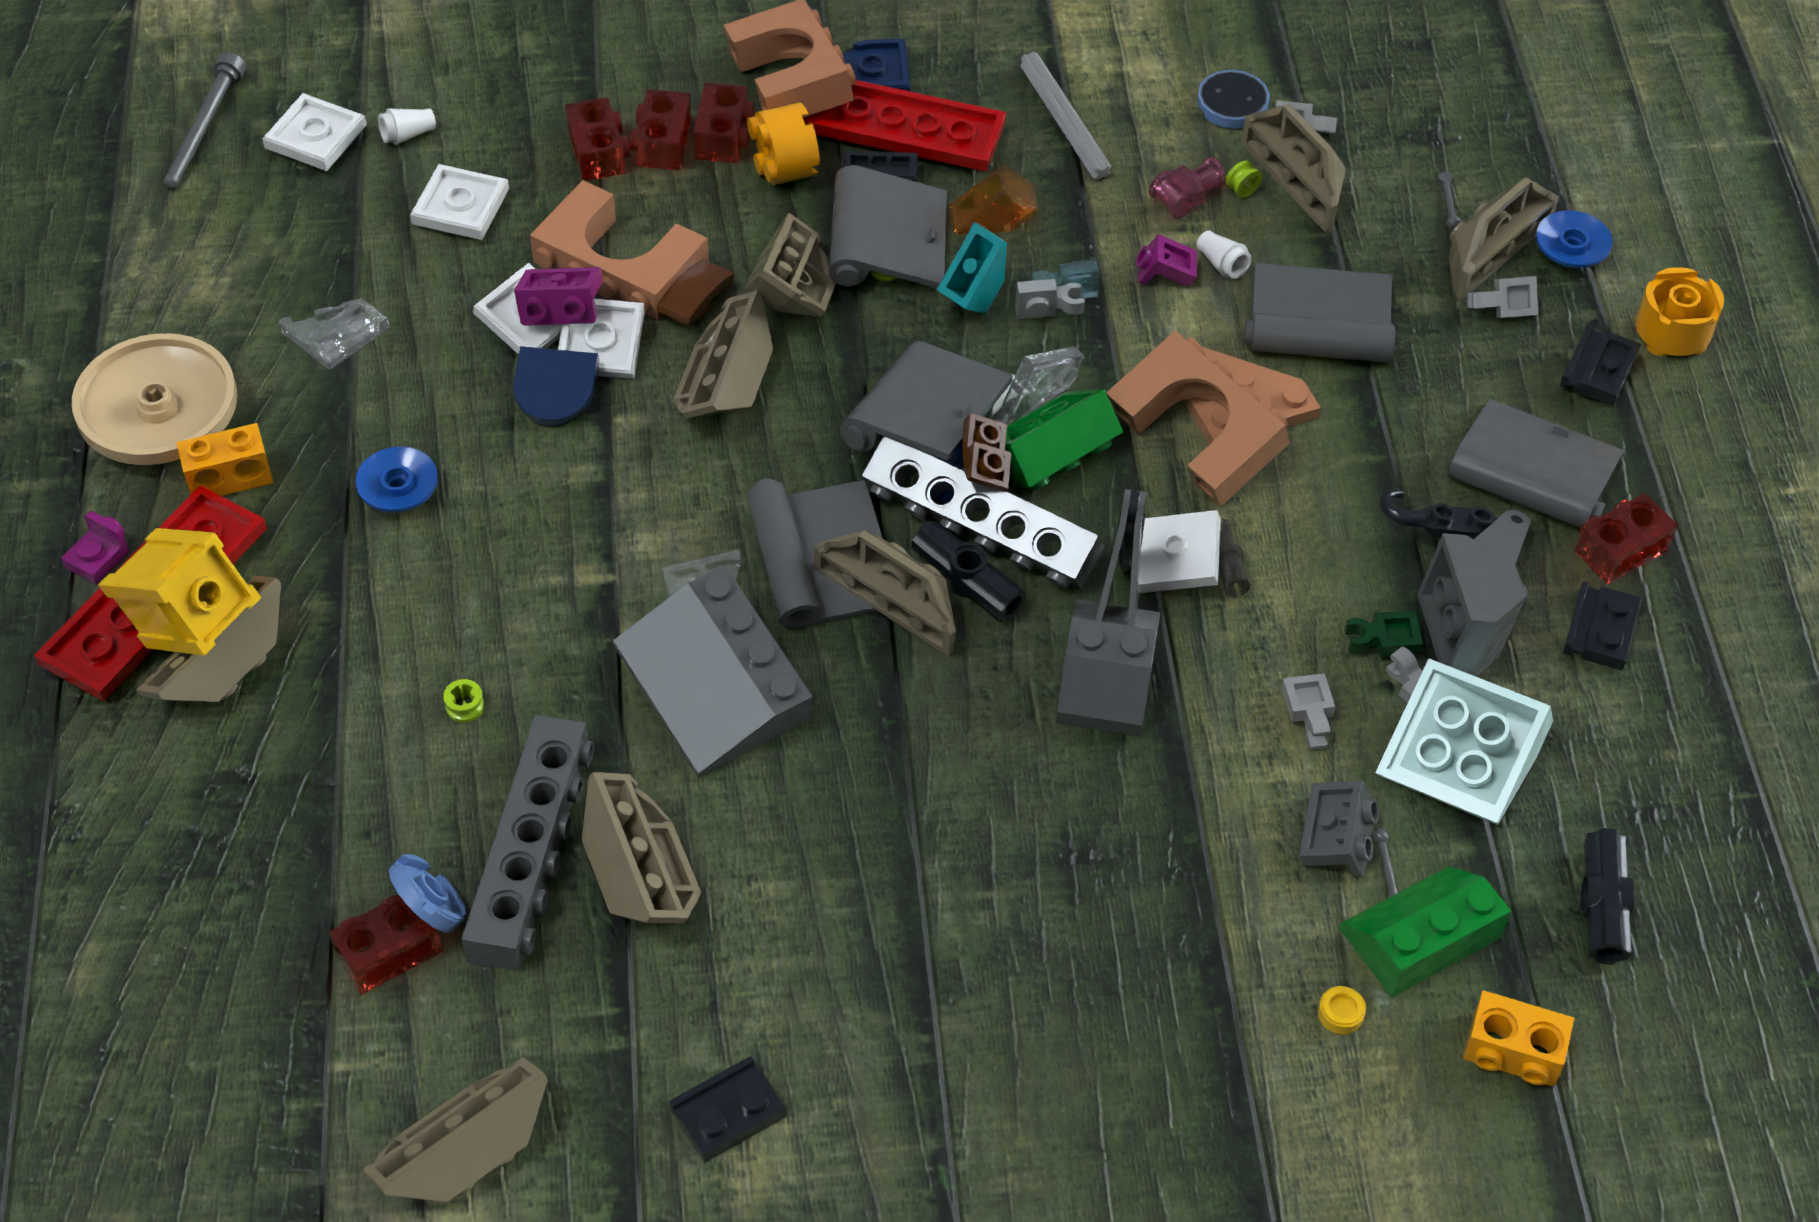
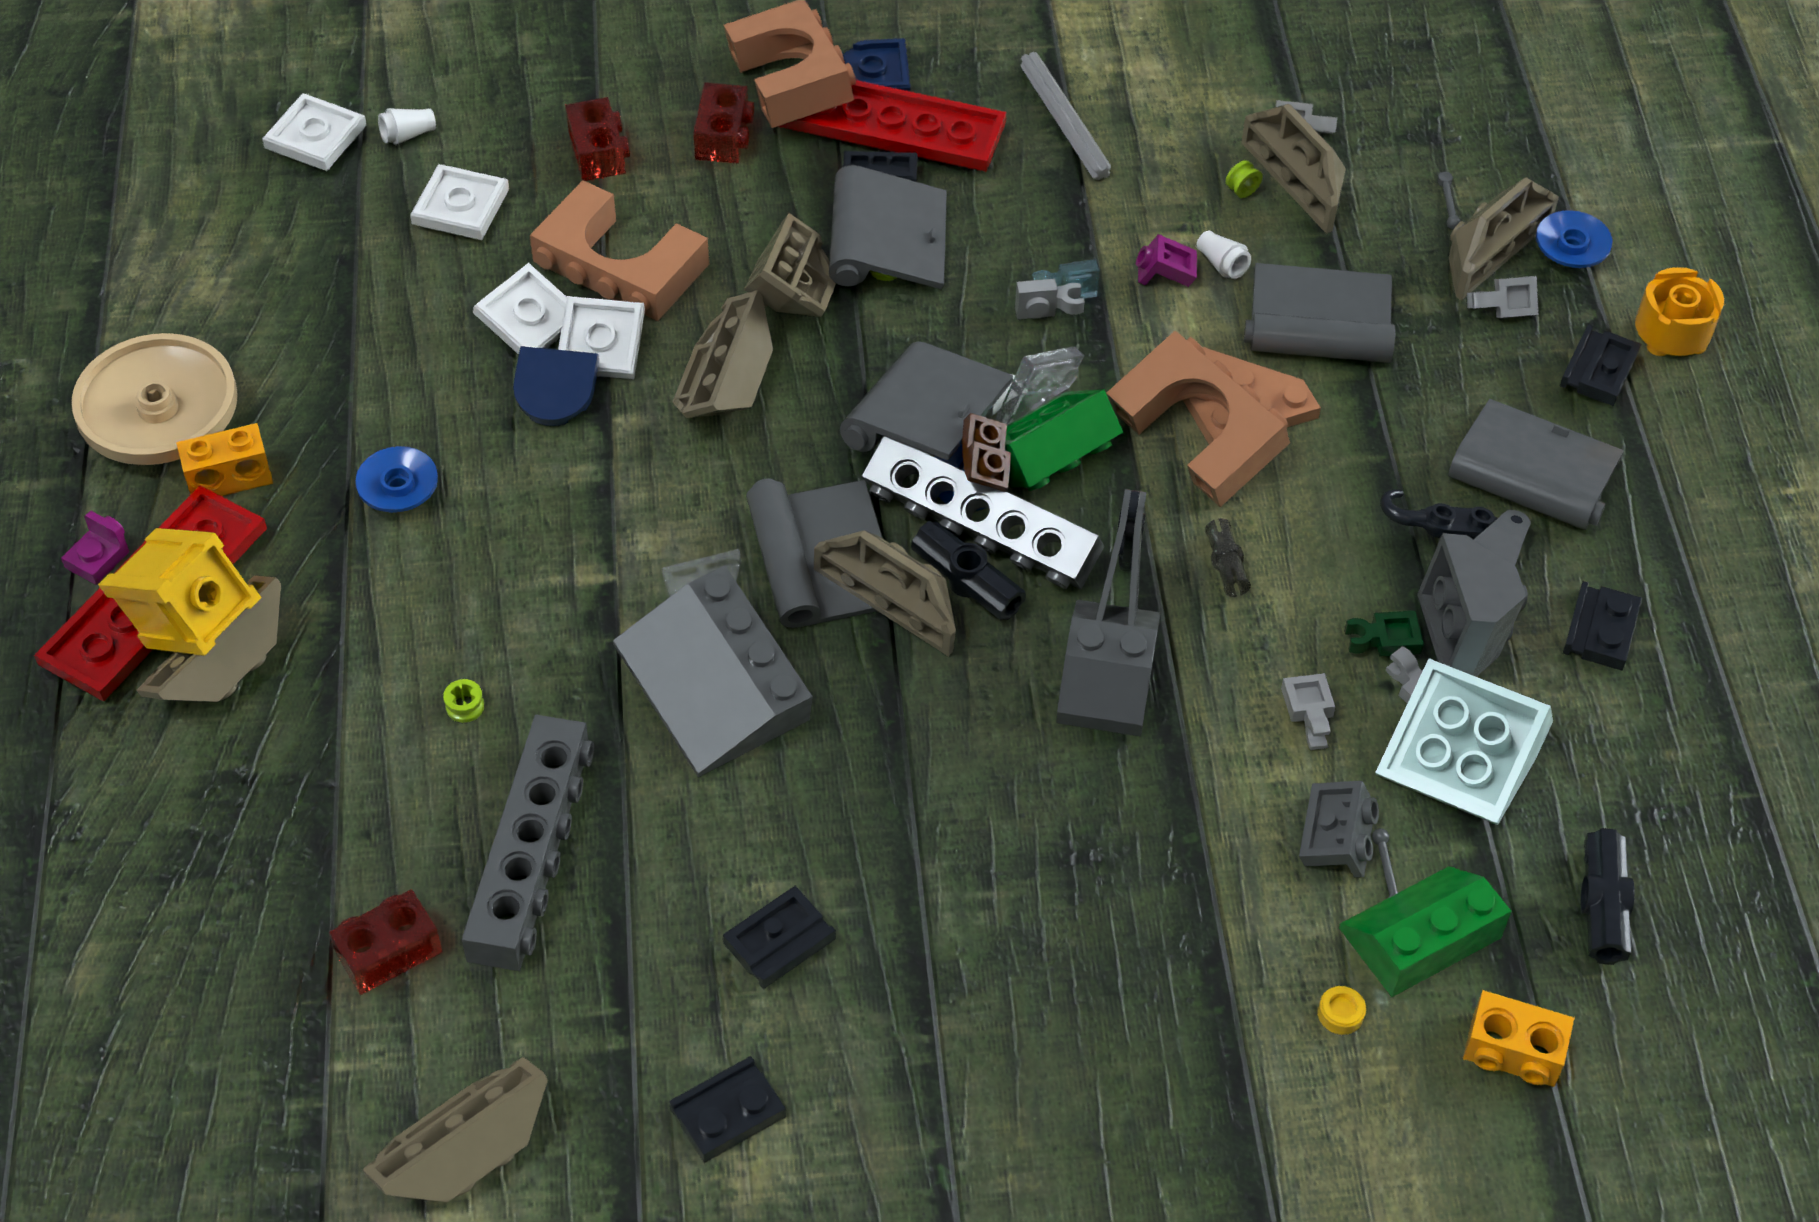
dark grey piece [164,52,246,189] -> none
clear wing [279,298,389,370] -> none
medium blue tile [389,854,466,933] -> none
magenta bracket [514,267,603,325] -> none
dark tan wedge [582,772,701,923] -> none
clear red brick [630,89,692,171] -> none
reddish brown slope [656,259,734,325] -> none
light orange brick [747,102,820,185] -> none
teal slope [937,222,1007,314] -> none
clear orange slope [950,164,1038,235] -> none
white plate [1139,510,1221,593] -> none
clear pink connector [1148,157,1226,219] -> none
black tile [1197,70,1270,129] -> none
clear red brick [1574,493,1678,584] -> none
none -> black plate [723,886,836,989]

